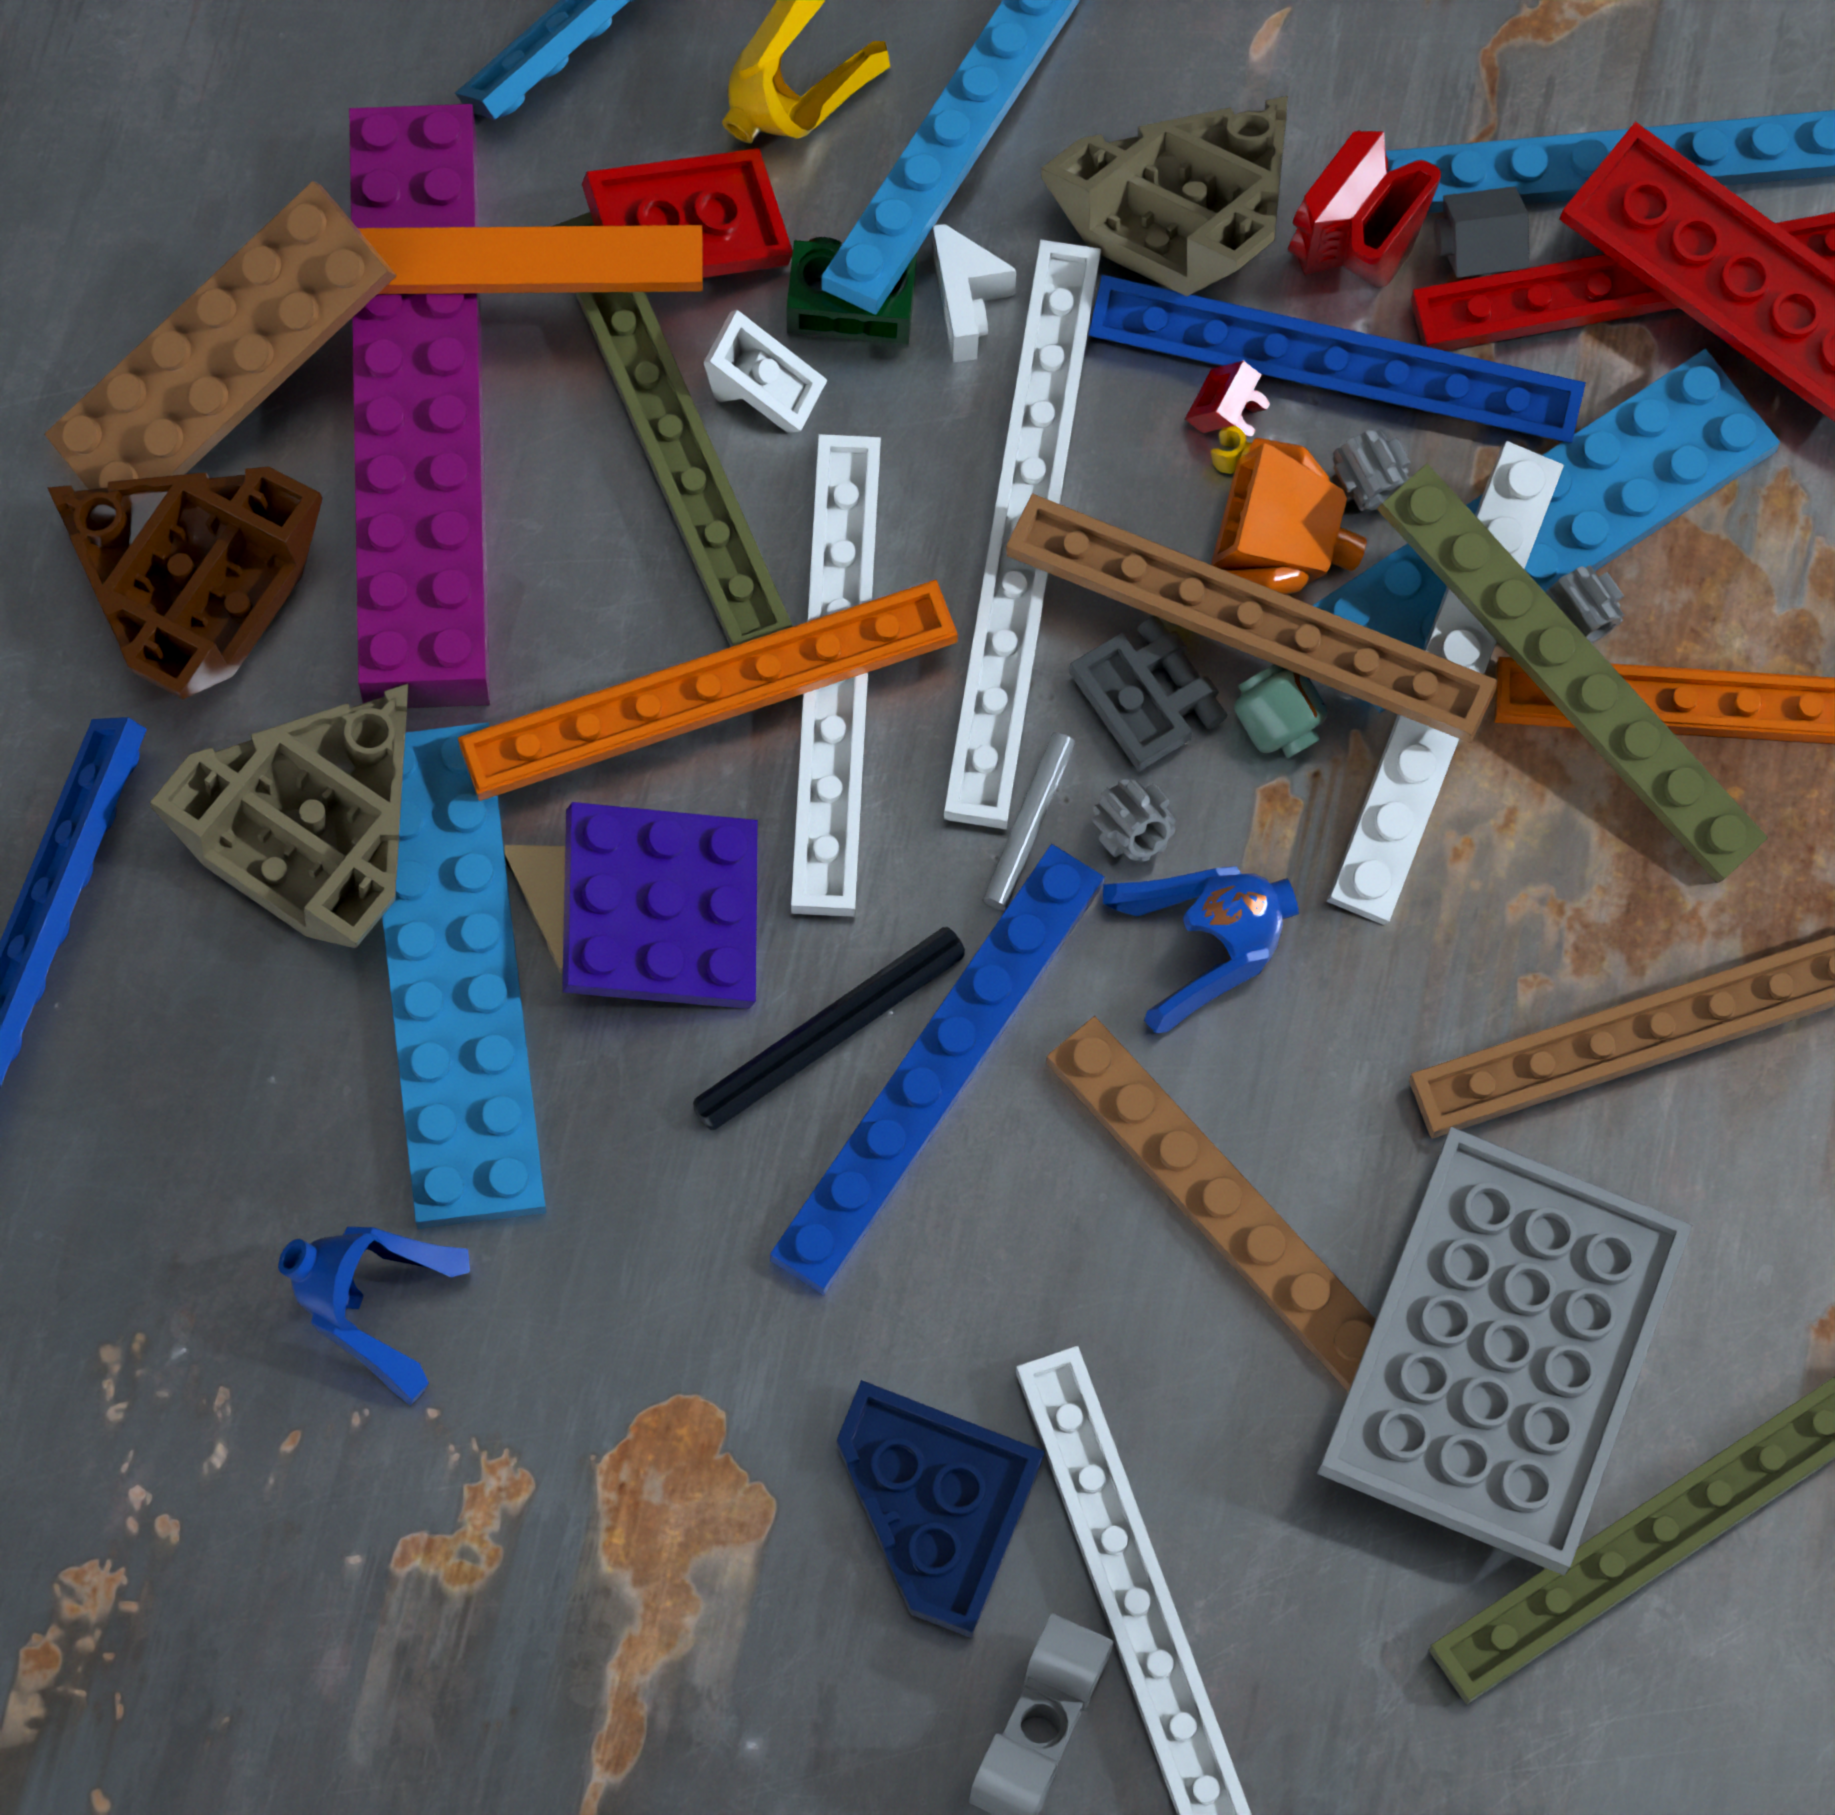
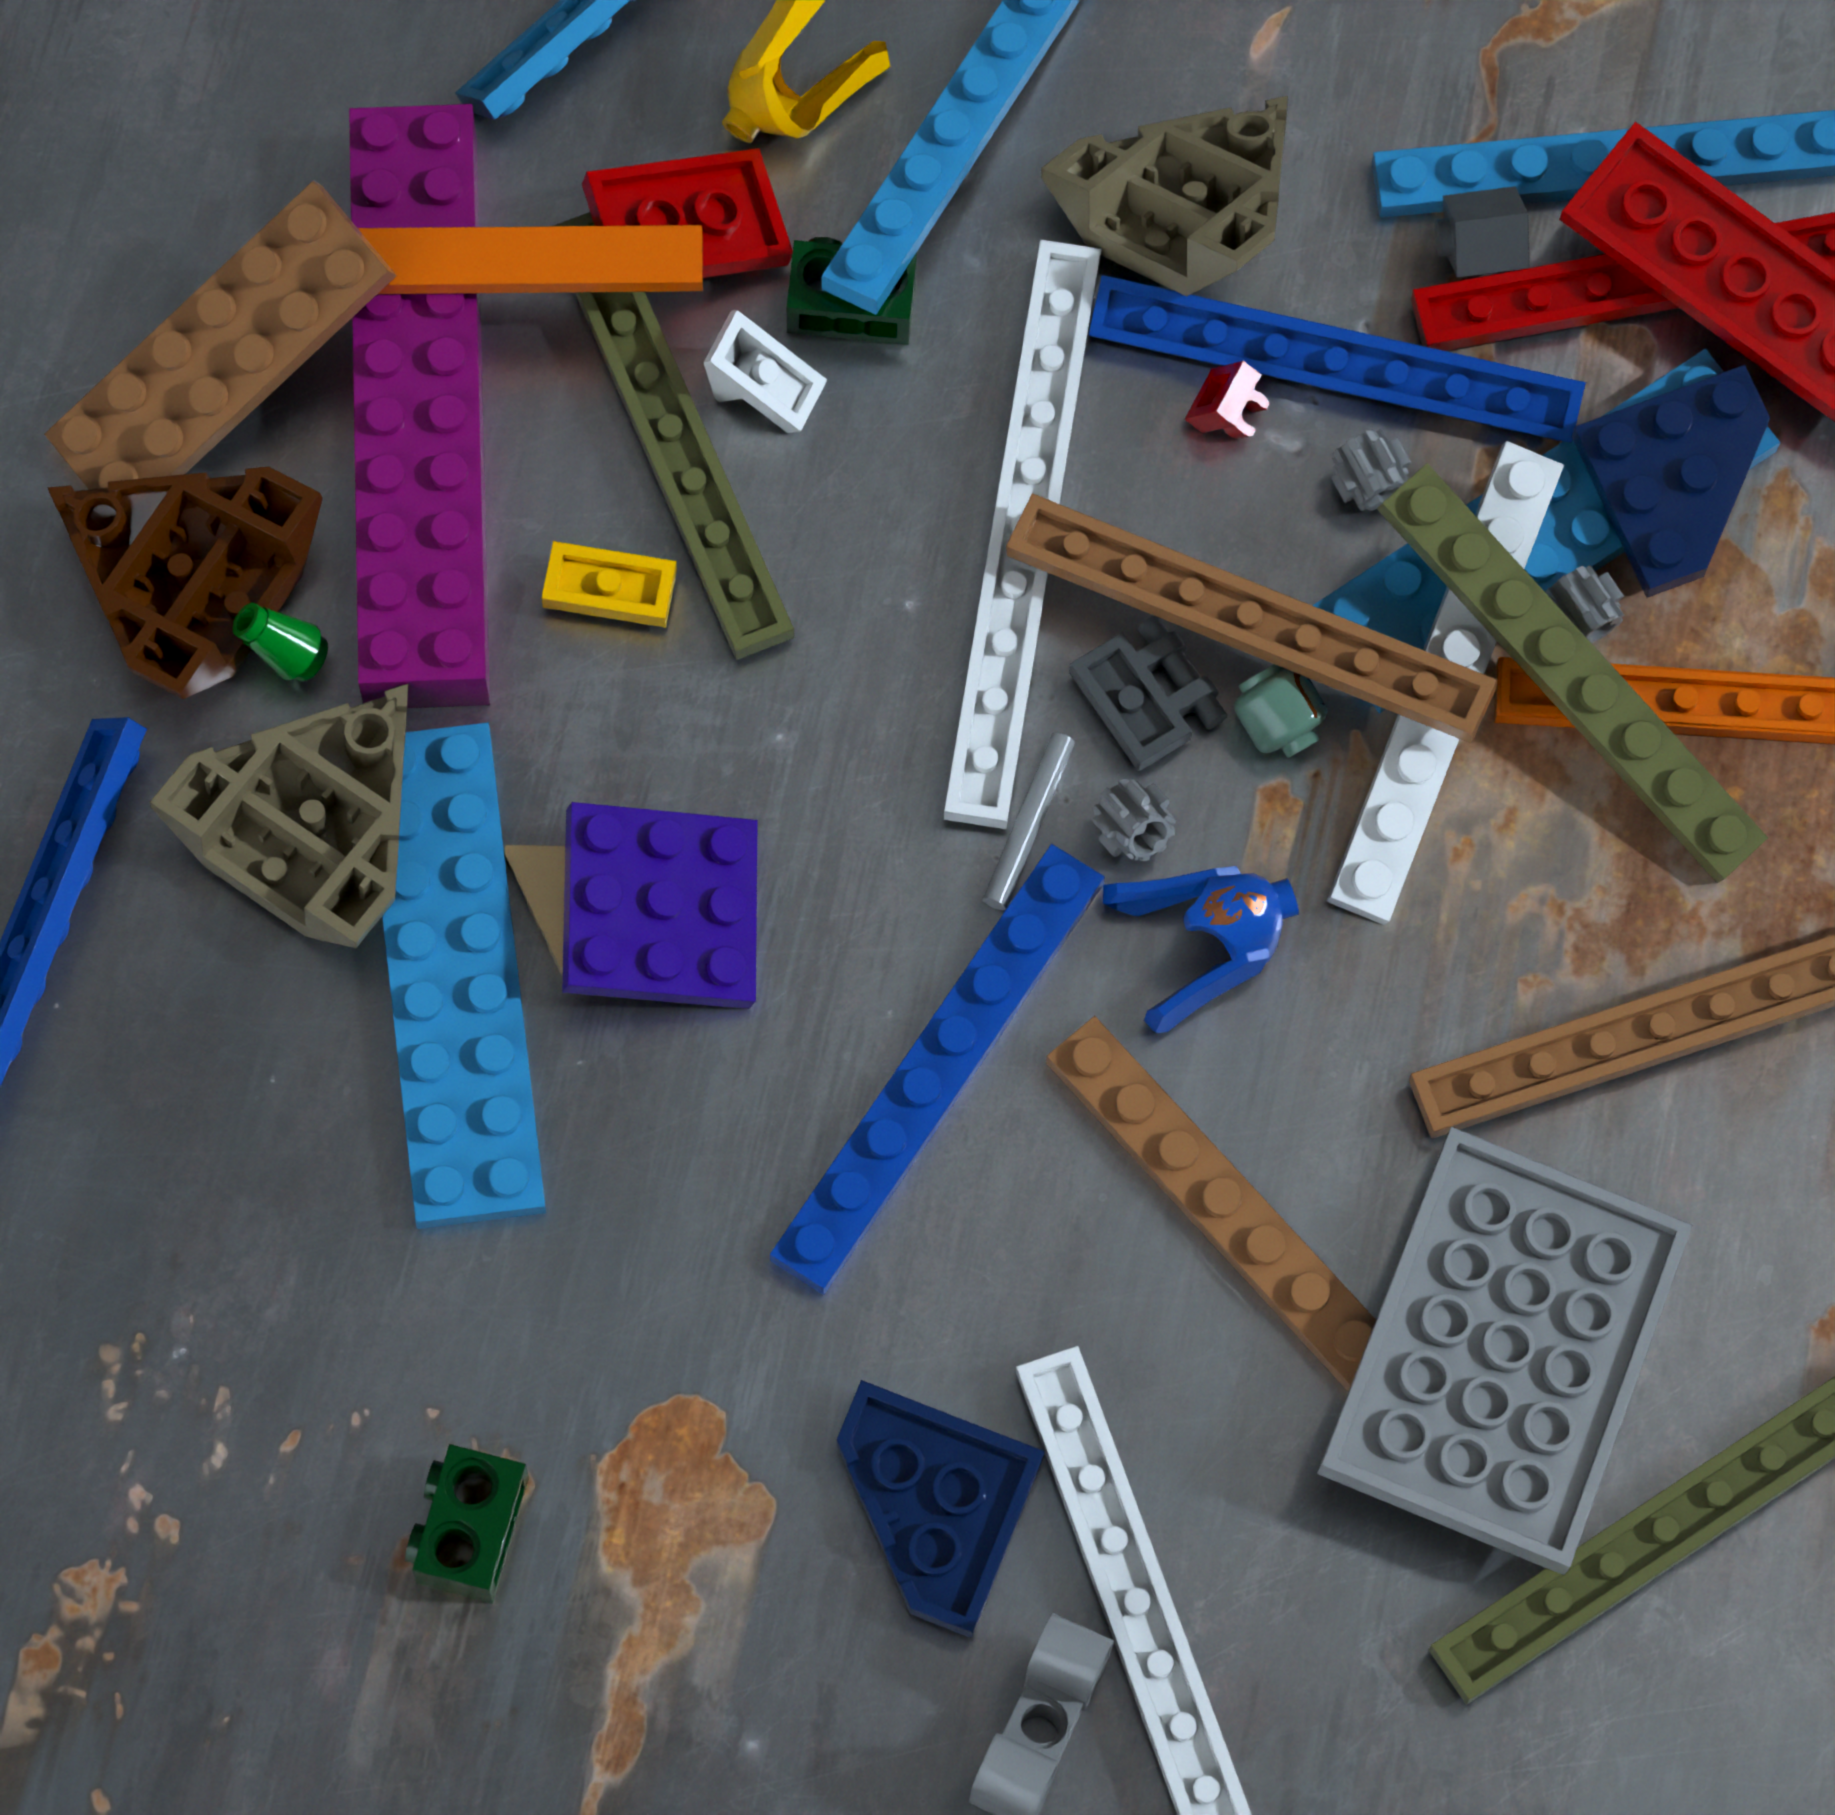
blue piece [278,1227,470,1406] -> none
orange tile [458,579,958,801] -> none
black axle [693,927,965,1130] -> none
white plate [791,434,881,917] -> none
white slope [932,224,1016,363] -> none
orange torso [1211,426,1367,595] -> none
red piece [1288,130,1441,288] -> none
none -> green cone [232,602,328,682]
none -> dark green brick [405,1444,529,1604]
none -> yellow plate [541,541,677,628]
none -> dark blue plate [1571,365,1770,598]

